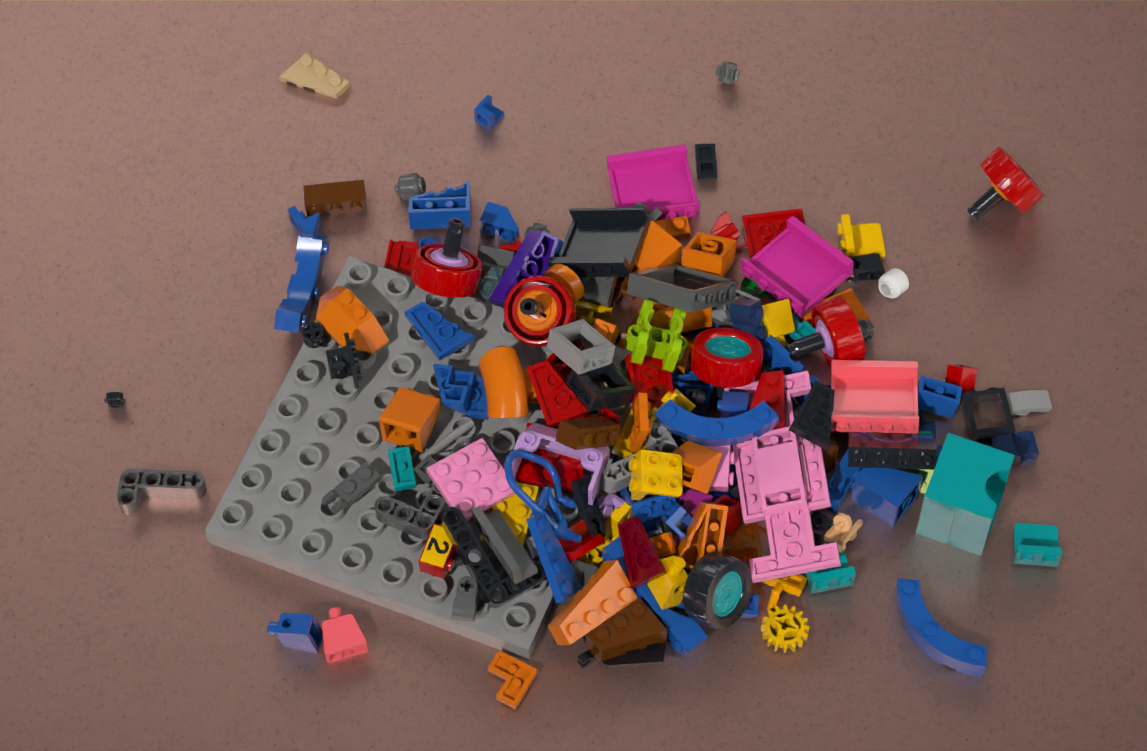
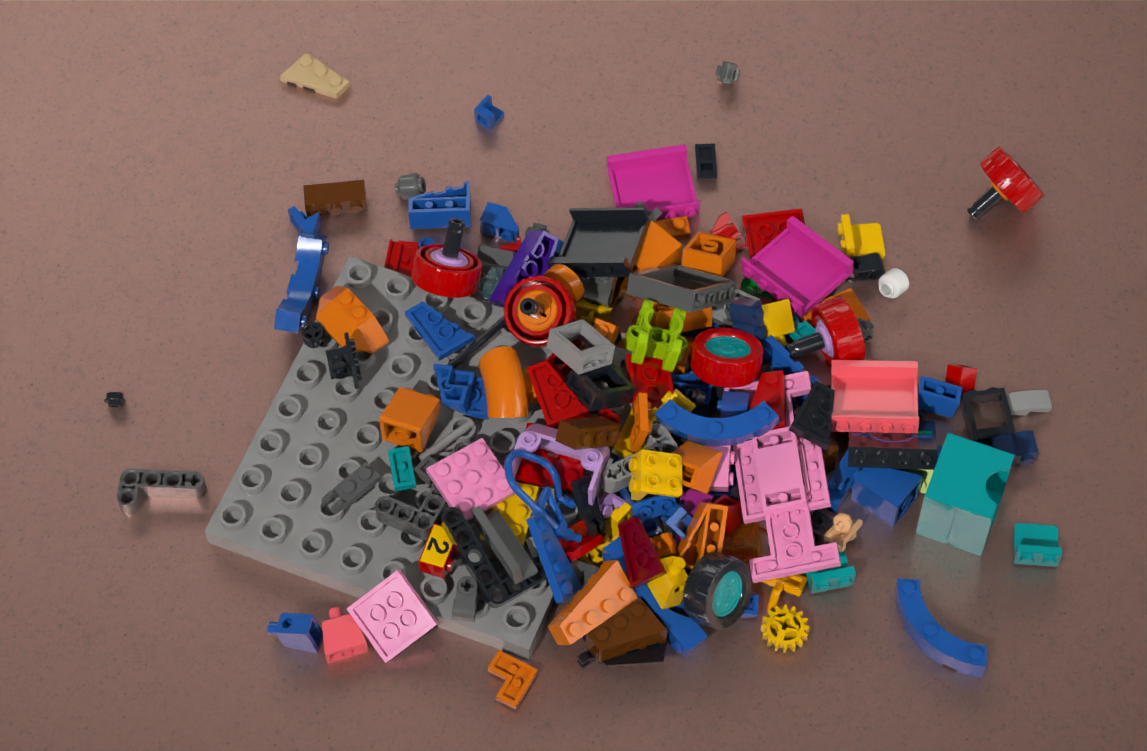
none -> bright pink plate [347,569,439,663]
none -> black bar [447,316,506,369]

